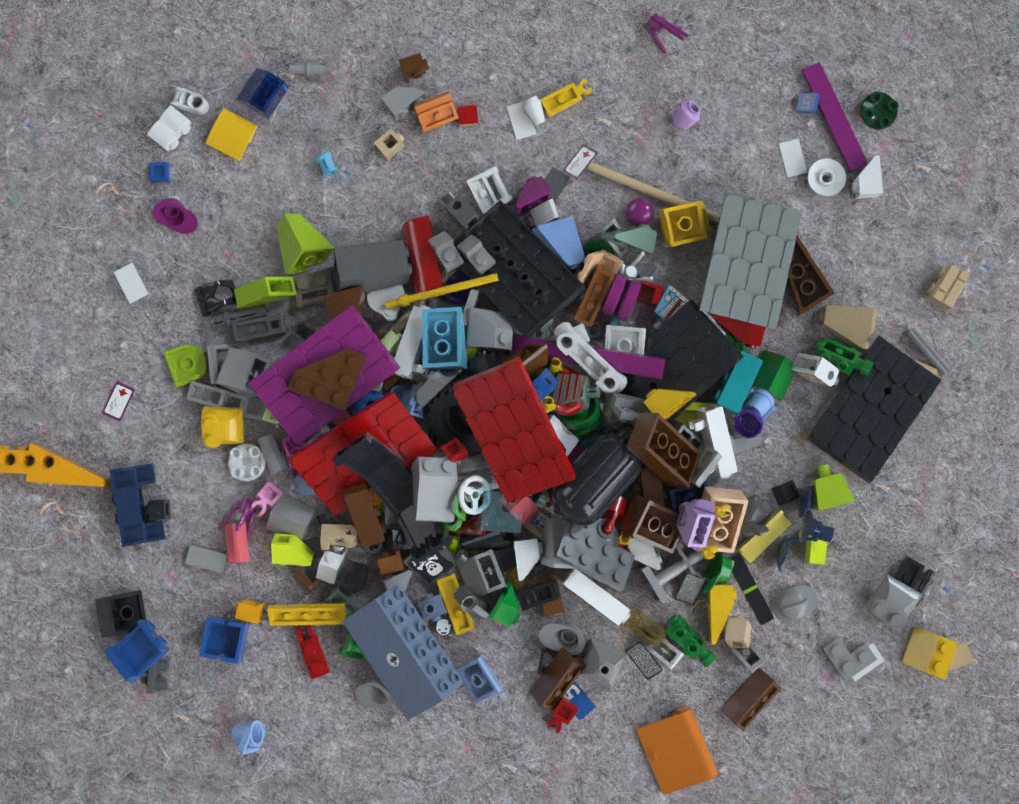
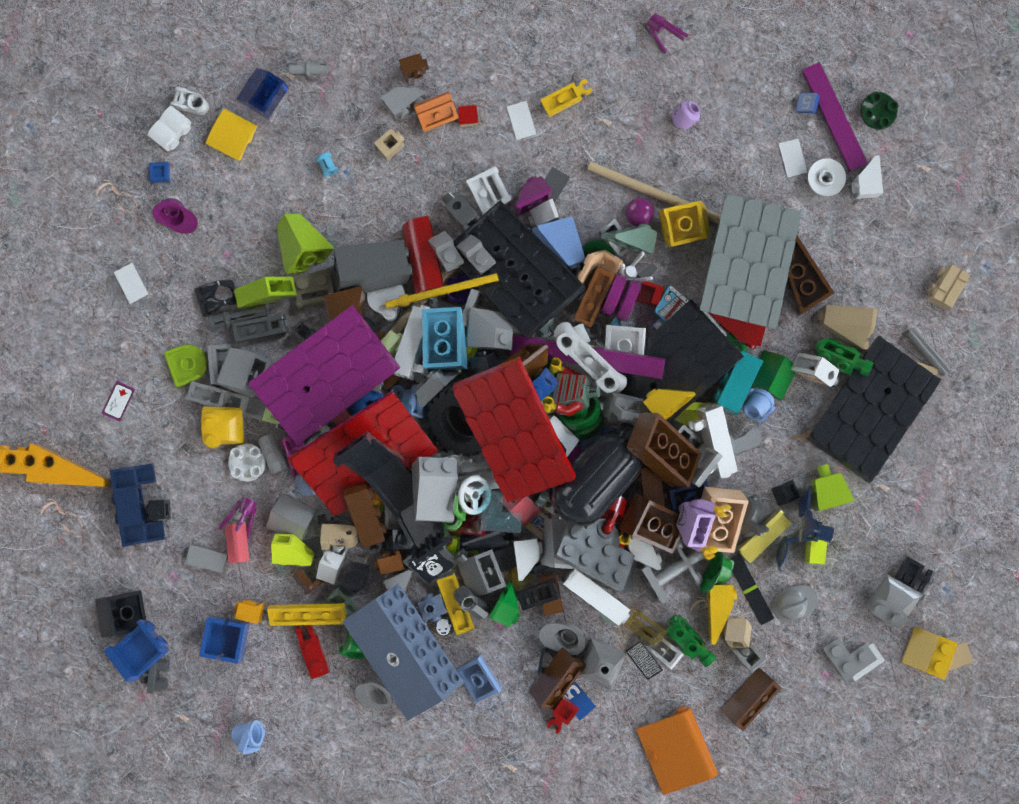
bright pink plate [250,481,283,517] -> none
reddish brown plate [289,348,367,411] -> none
red slope [440,437,468,462] -> none
white cone [523,96,545,126] -> none
white sticker [562,144,598,180] -> none
sticker [674,572,707,606] -> none
dark purple hair [733,409,763,439] -> none

